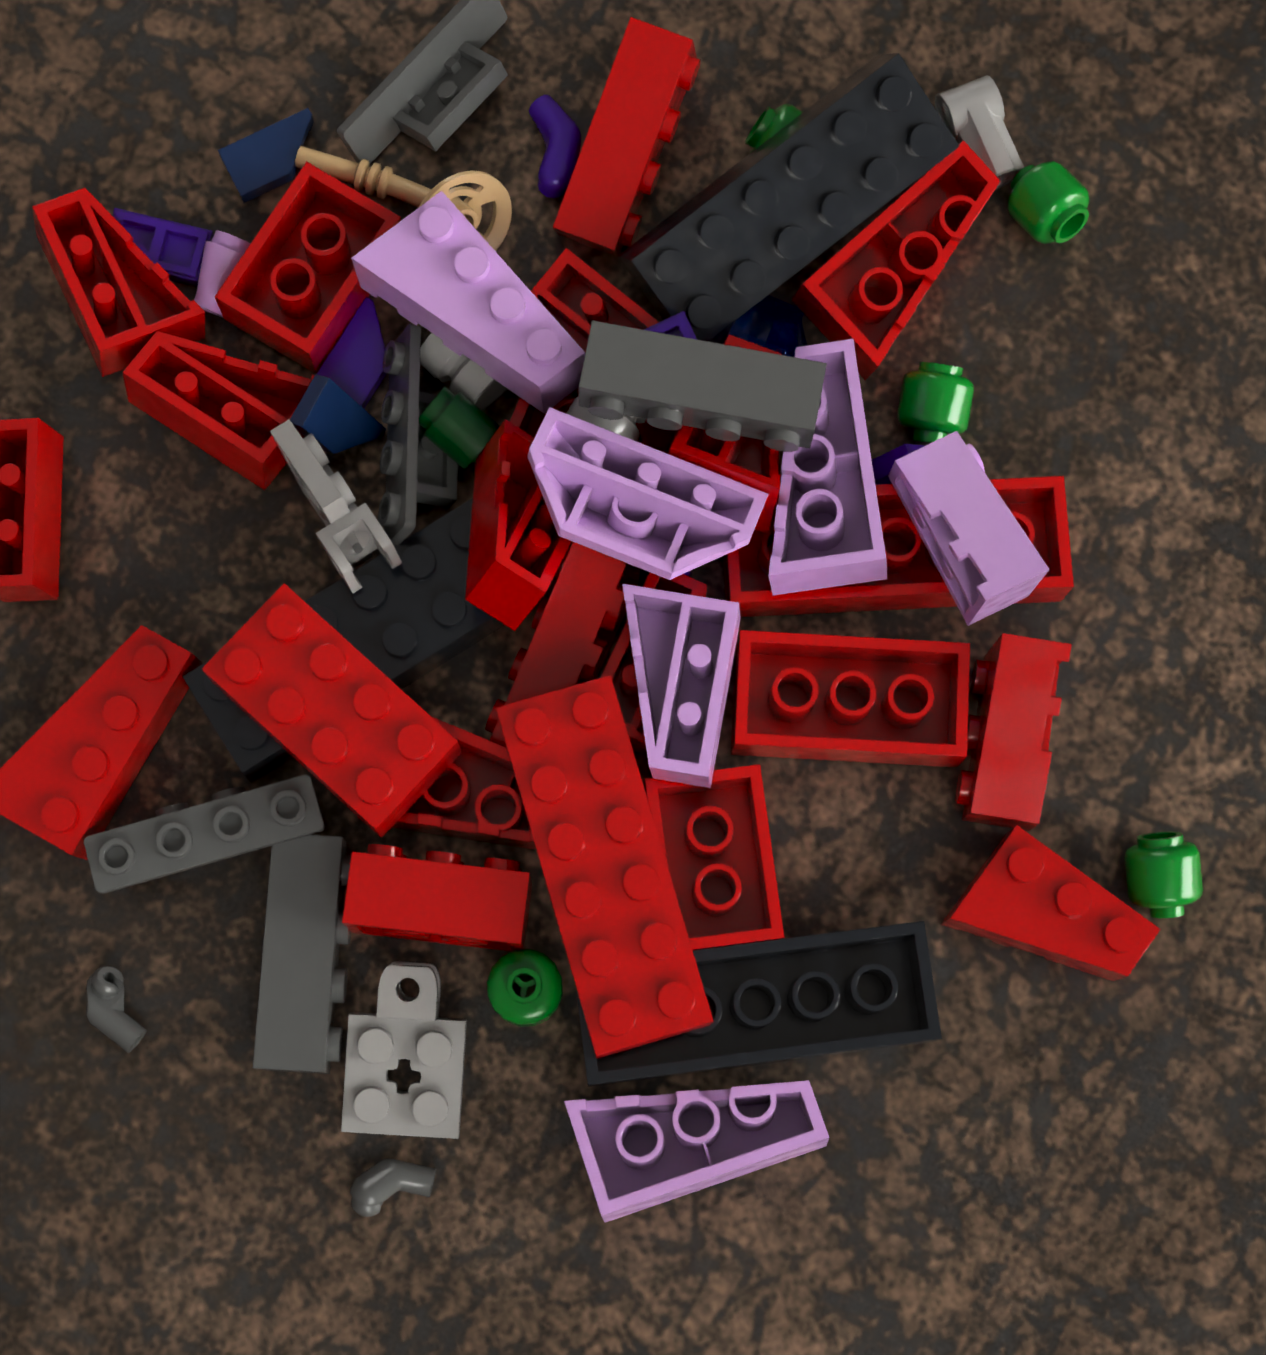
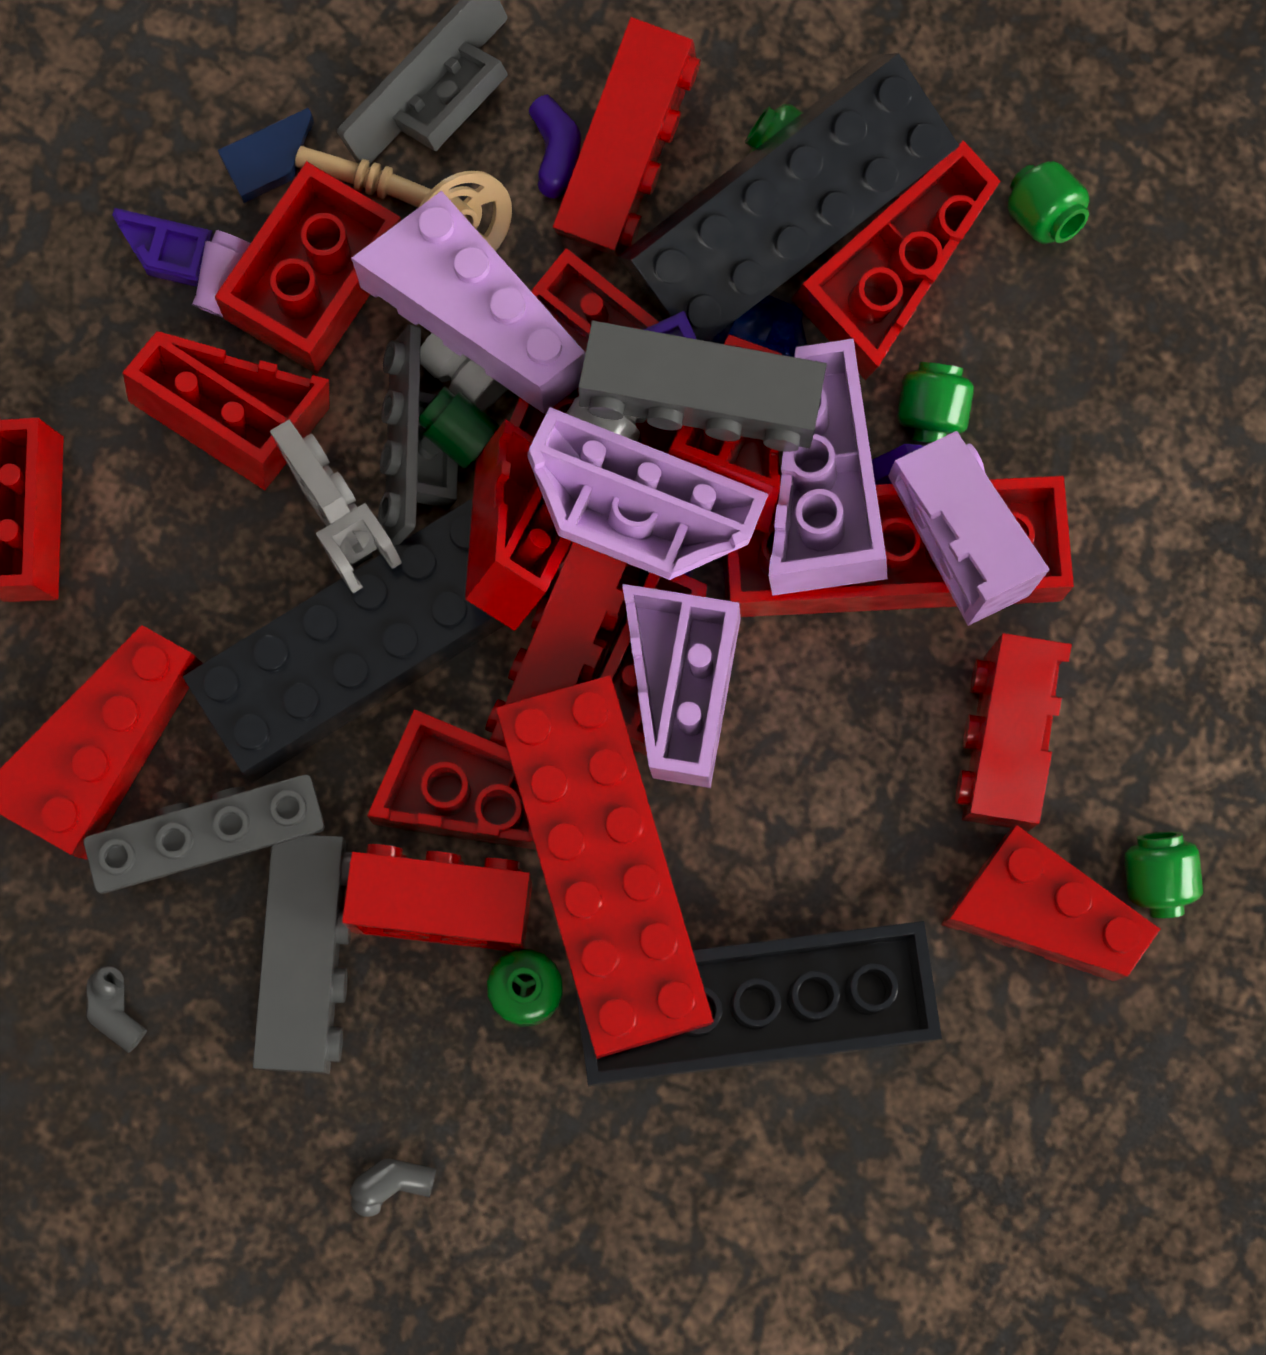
red wedge [32,188,205,377] -> none
red brick [202,583,462,838] -> none
dark blue tile [290,374,386,454] -> none
dark purple tile [317,297,386,409] -> none
light grey plate [341,961,467,1139] -> none
lavender wedge [564,1080,829,1223] -> none
red brick [644,764,785,950] -> none
red brick [731,630,970,767] -> none
light grey piece [935,75,1024,189] -> none

